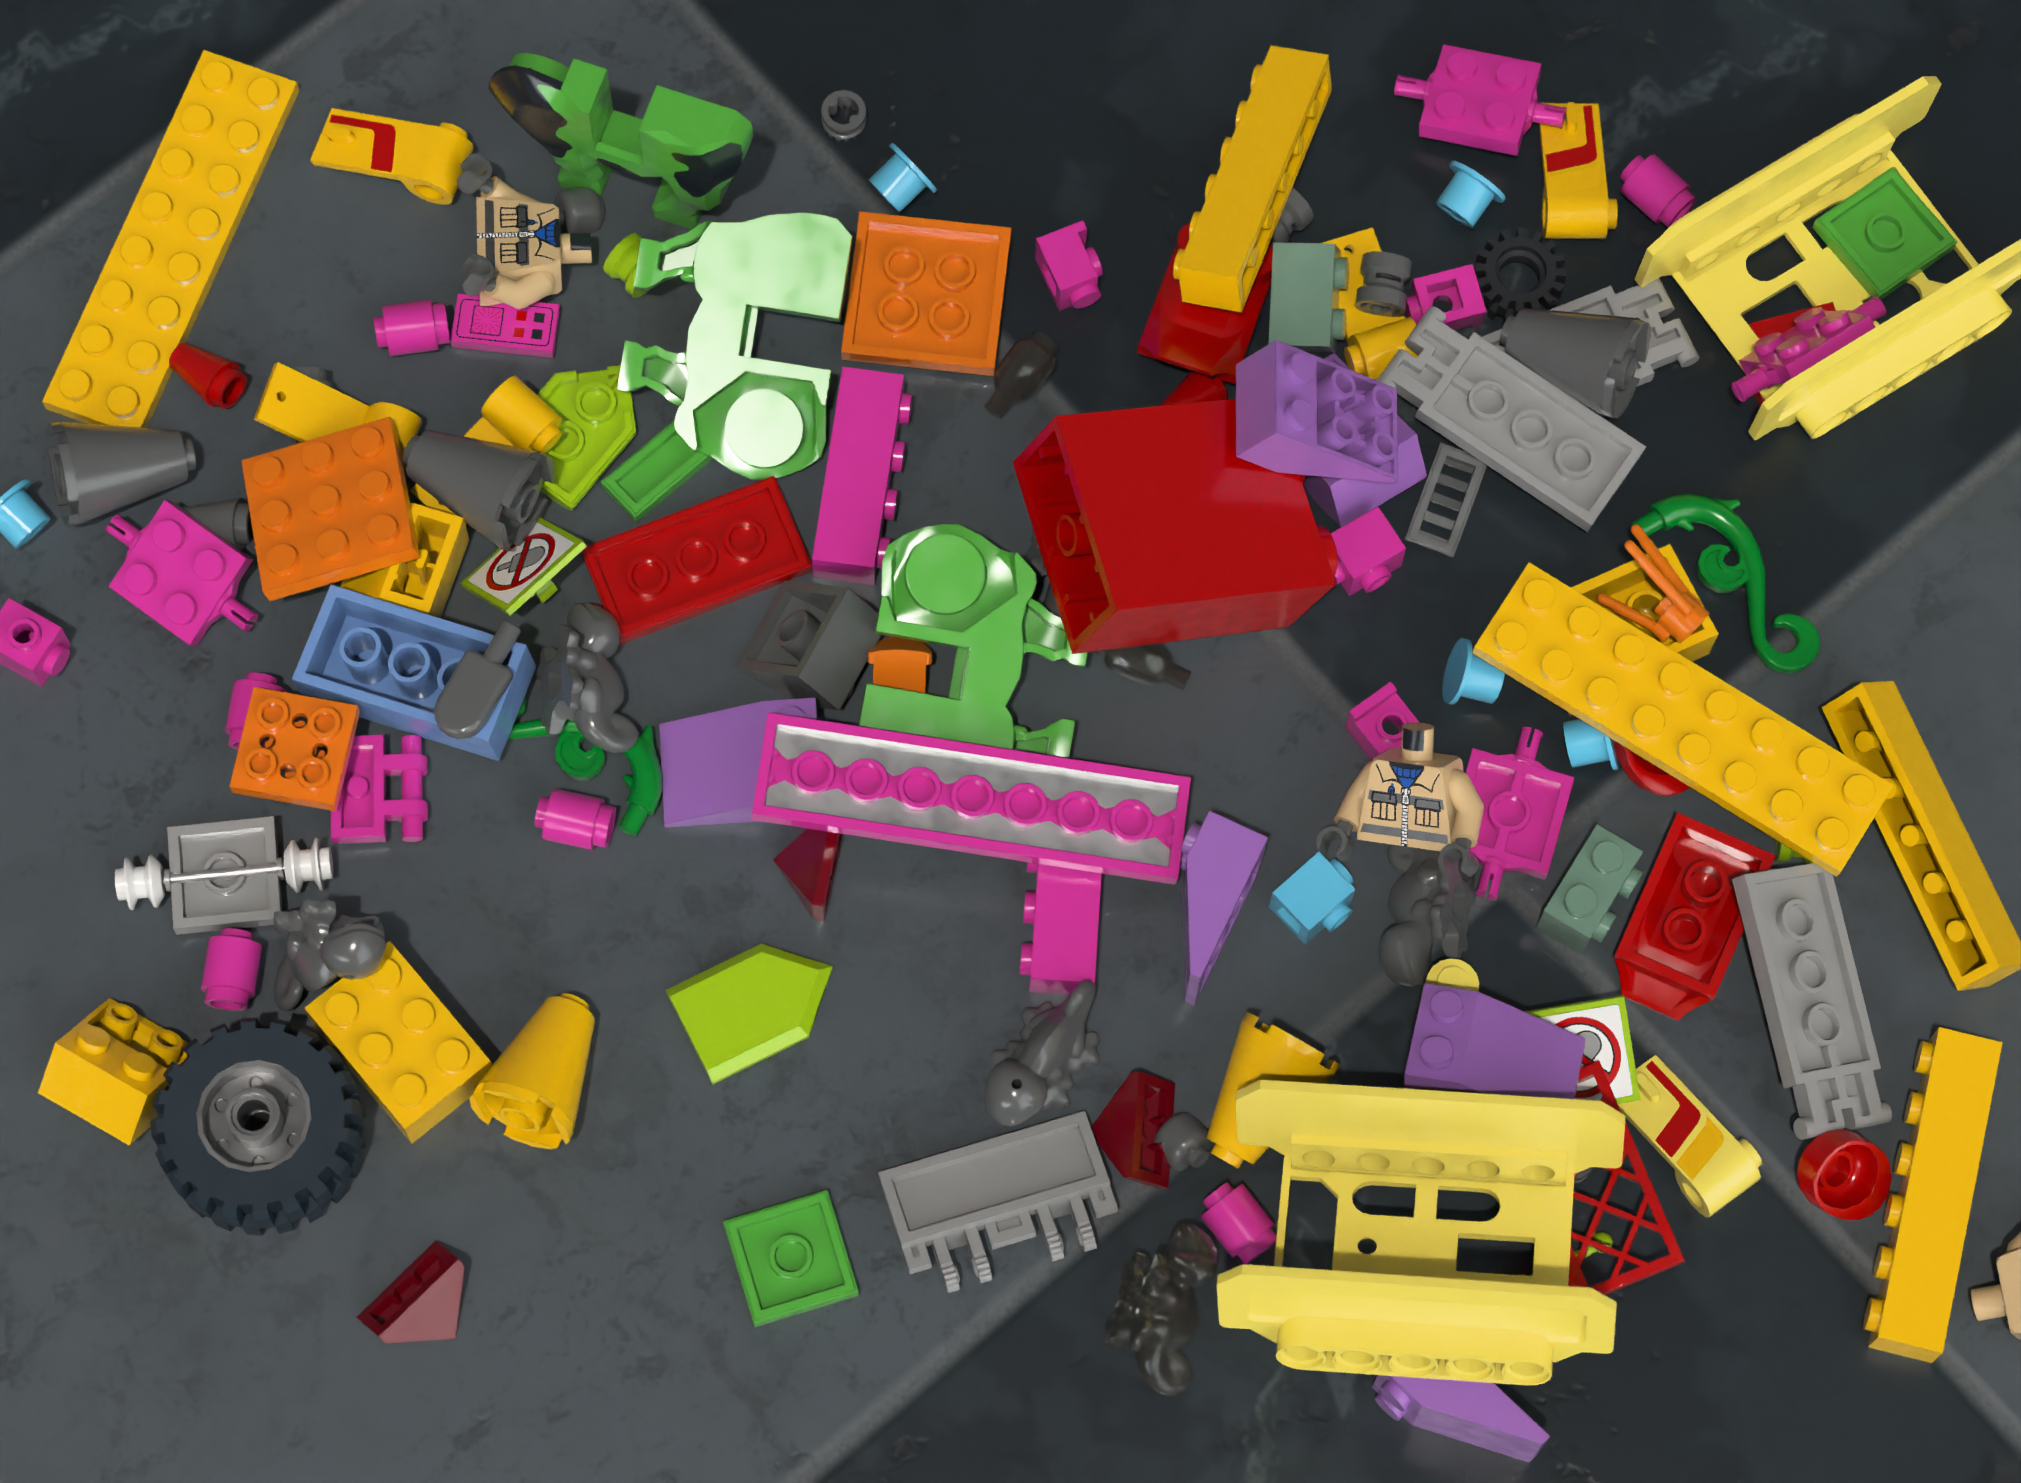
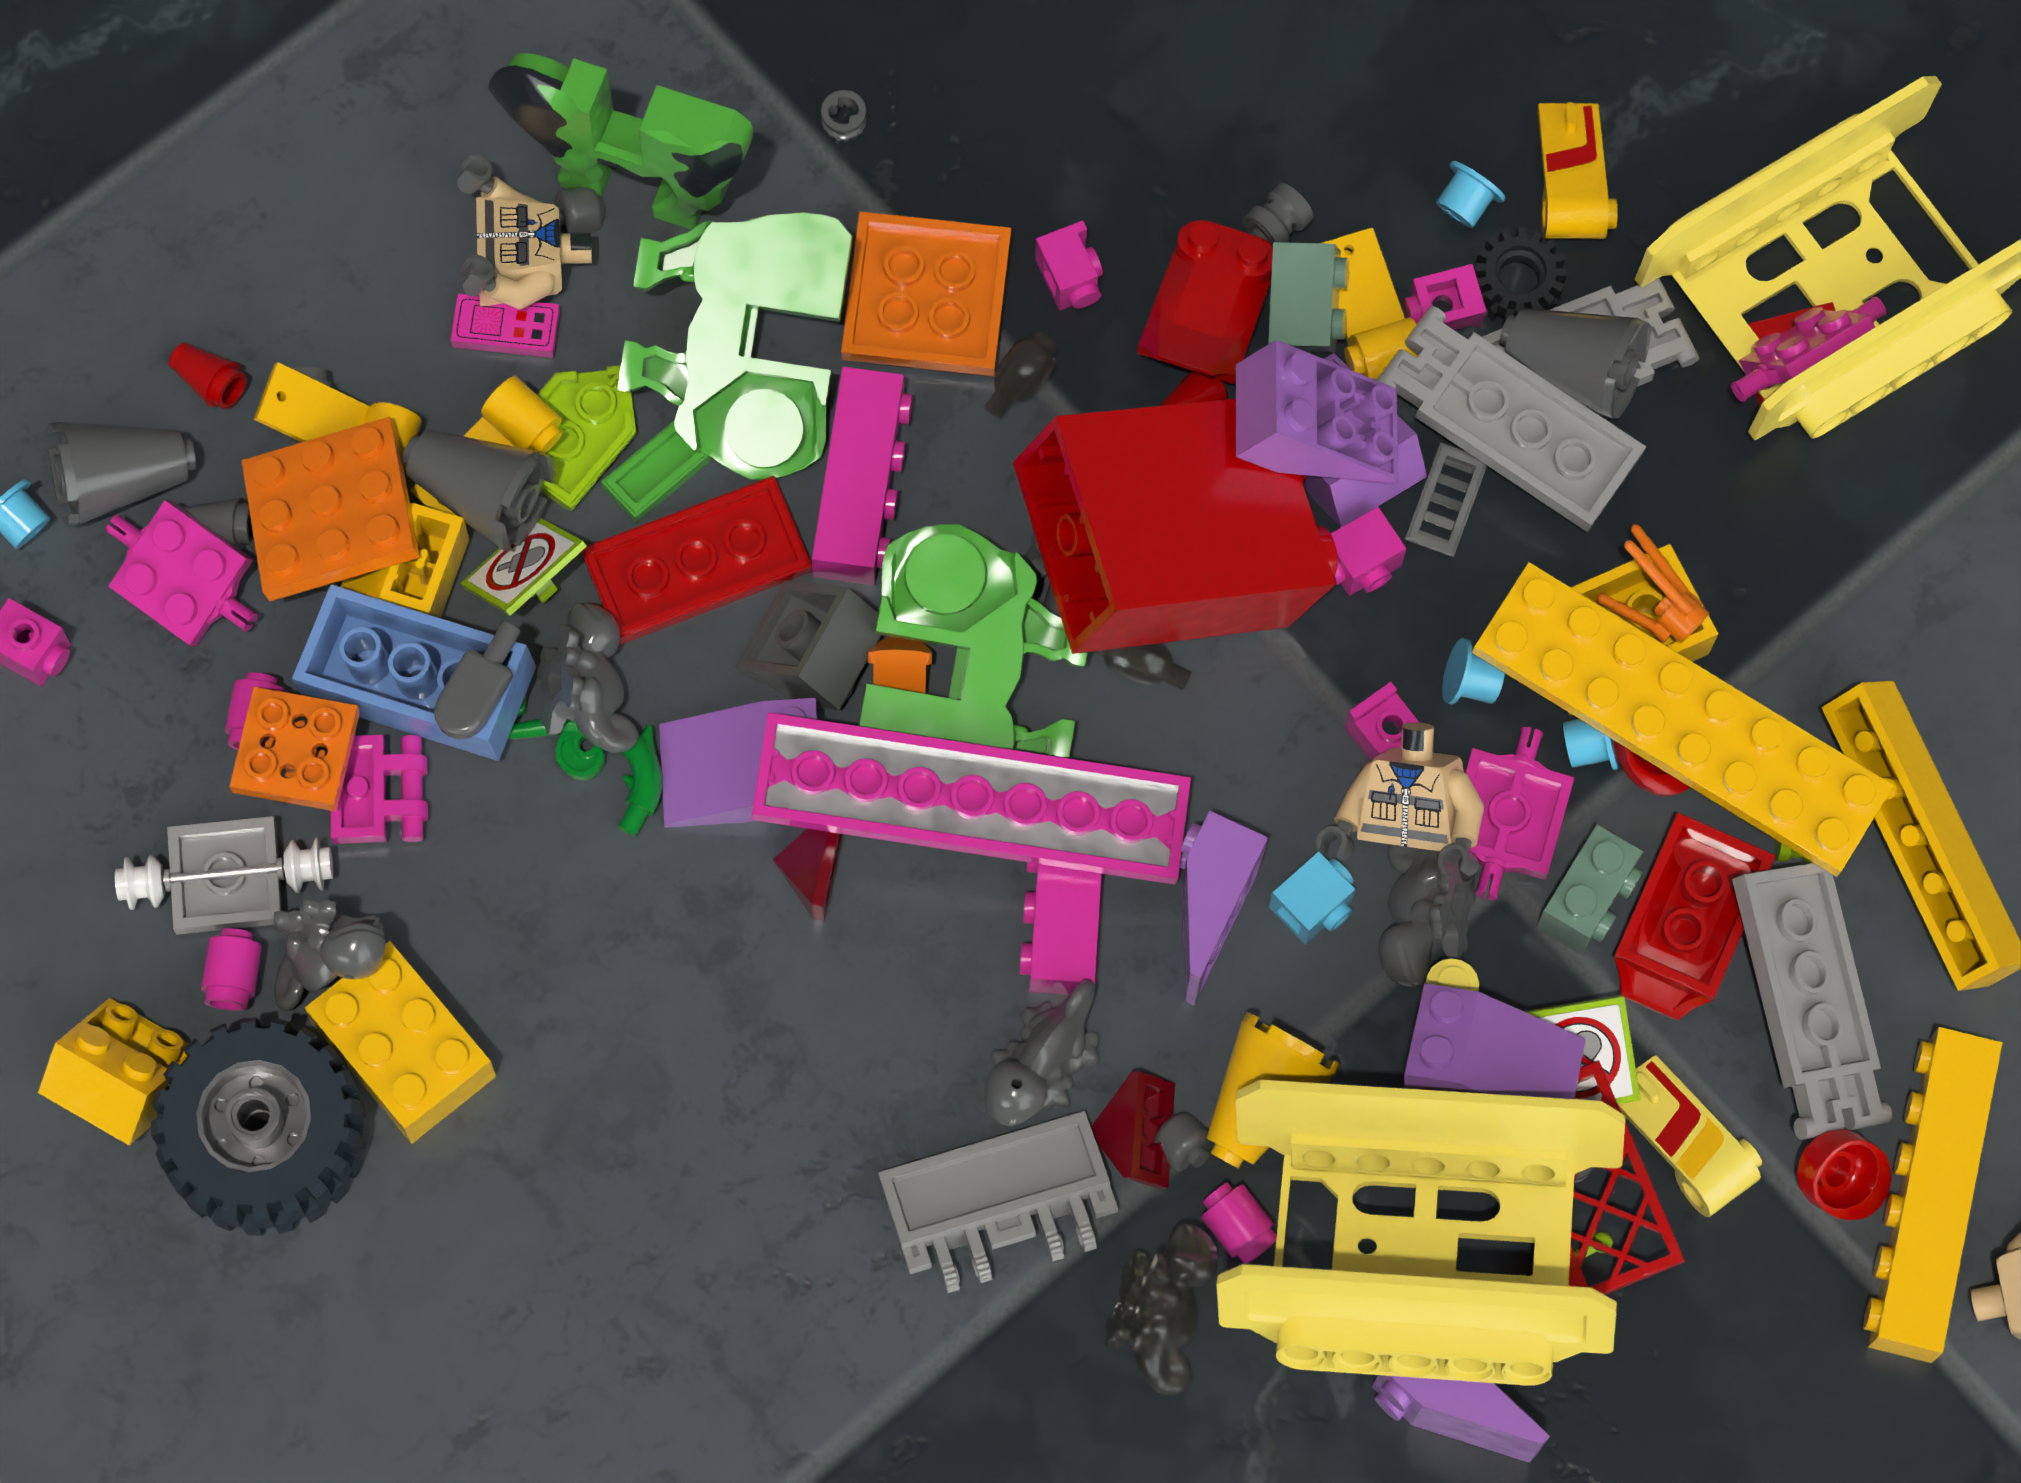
yellow piece [42,50,300,428] -> none
yellow door [310,108,474,205] -> none
dark red slope [356,1241,465,1344] -> none
dark pink brick [374,299,451,357] -> none
yellow cone [469,993,595,1149] -> none
dark pink brick [535,788,616,850] -> none
lime wheel [603,233,648,298] -> none
lime tile [665,944,833,1085] -> none
bright green tile [723,1190,859,1327] -> none
medium azure piece [868,143,937,213] -> none
yellow brick [1173,45,1332,312] -> none
dark grey wheel [1355,251,1413,317] -> none
dark pink plate [1394,44,1566,156] -> none
dark pink brick [1620,154,1697,228] -> none
green plant [1631,493,1820,674] -> none
bright green tile [1812,167,1957,300] -> none

